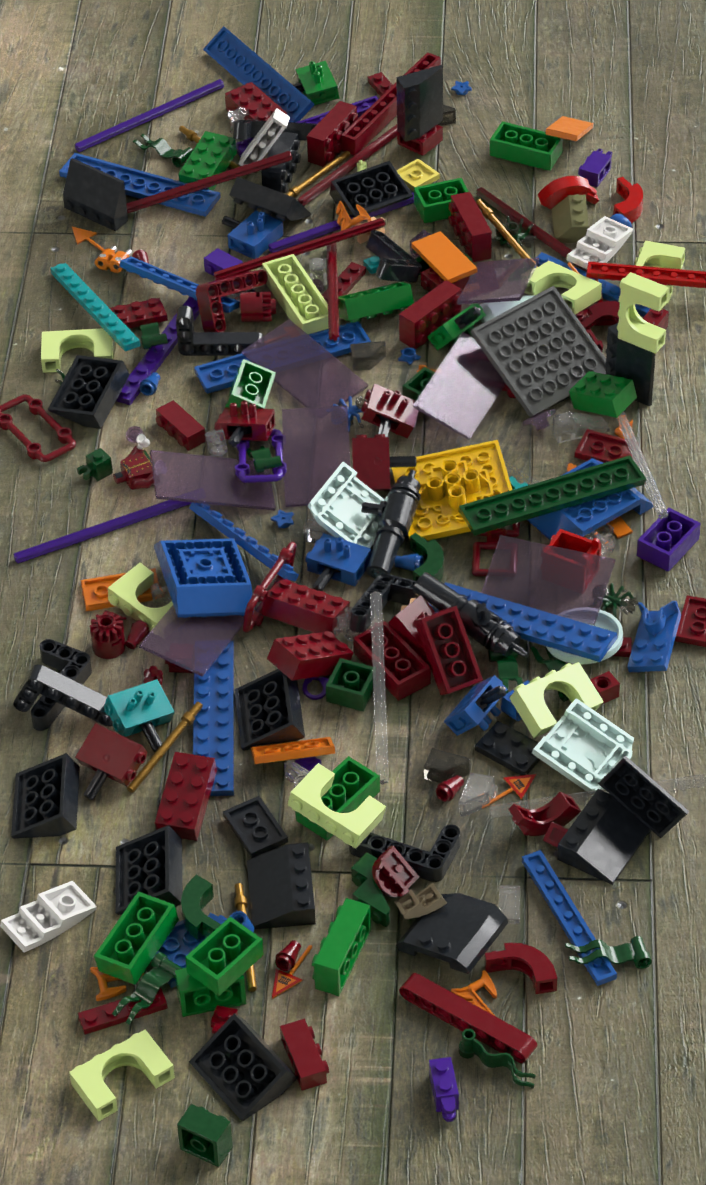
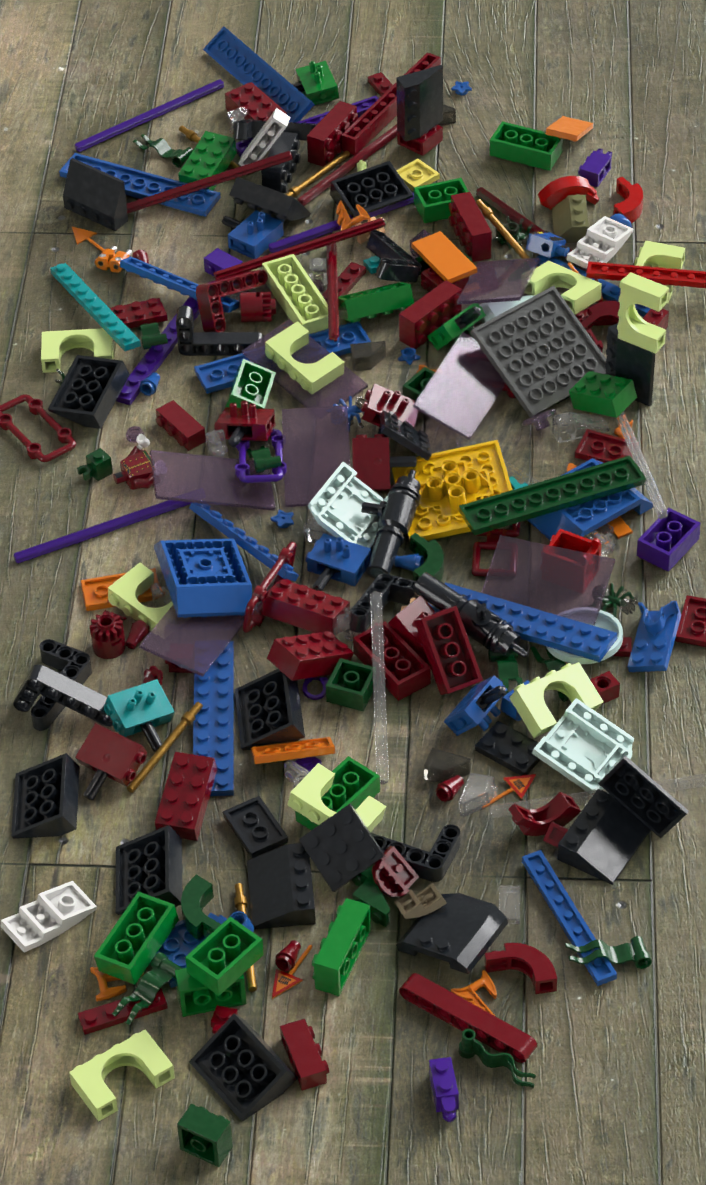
none -> yellowish green arch [265,321,344,394]
none -> black plate [299,804,386,892]
none -> black plate [379,410,432,461]
none -> blue torso [526,231,570,258]

